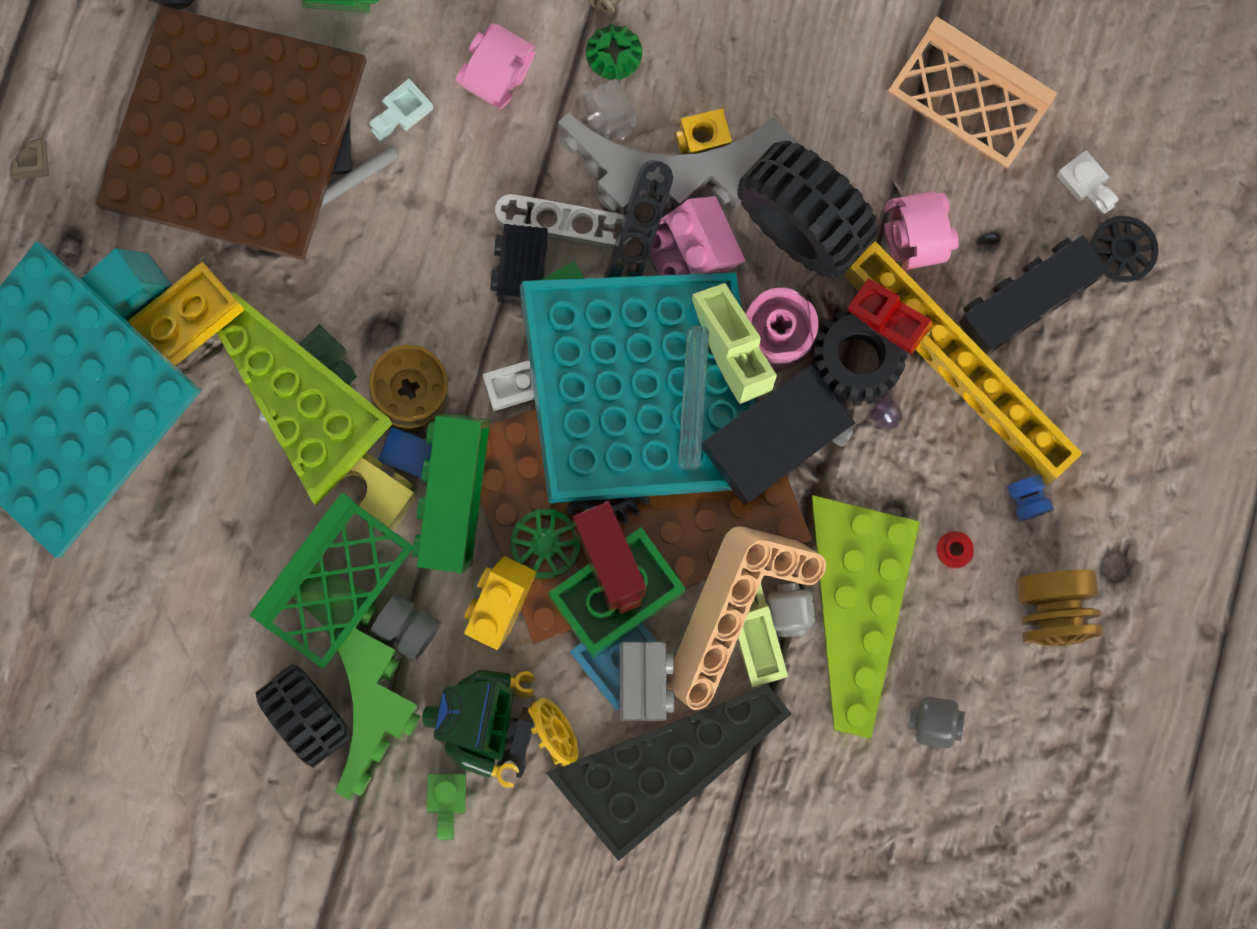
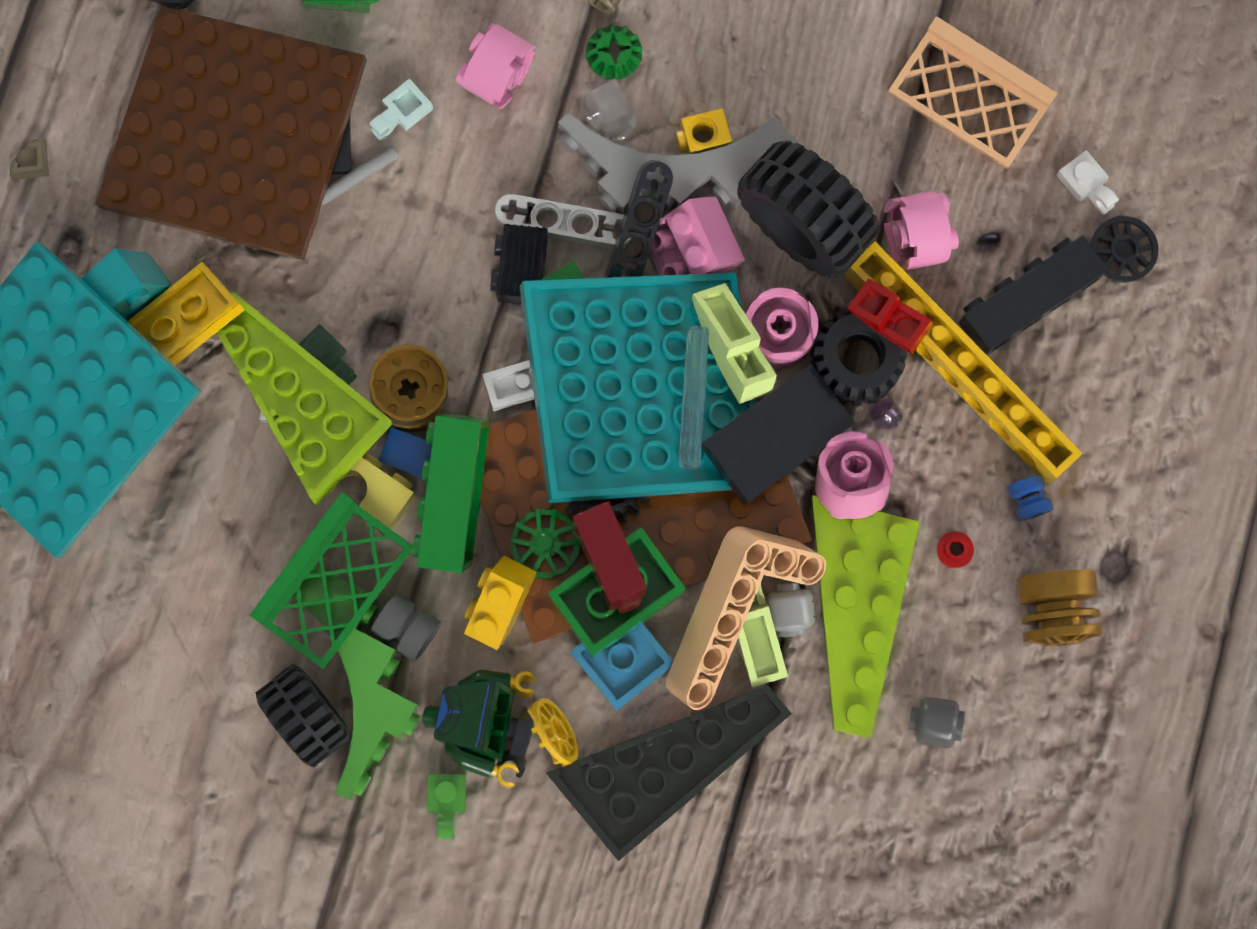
light grey brick [620,642,674,721] -> none
none -> bright pink brick [815,432,894,519]

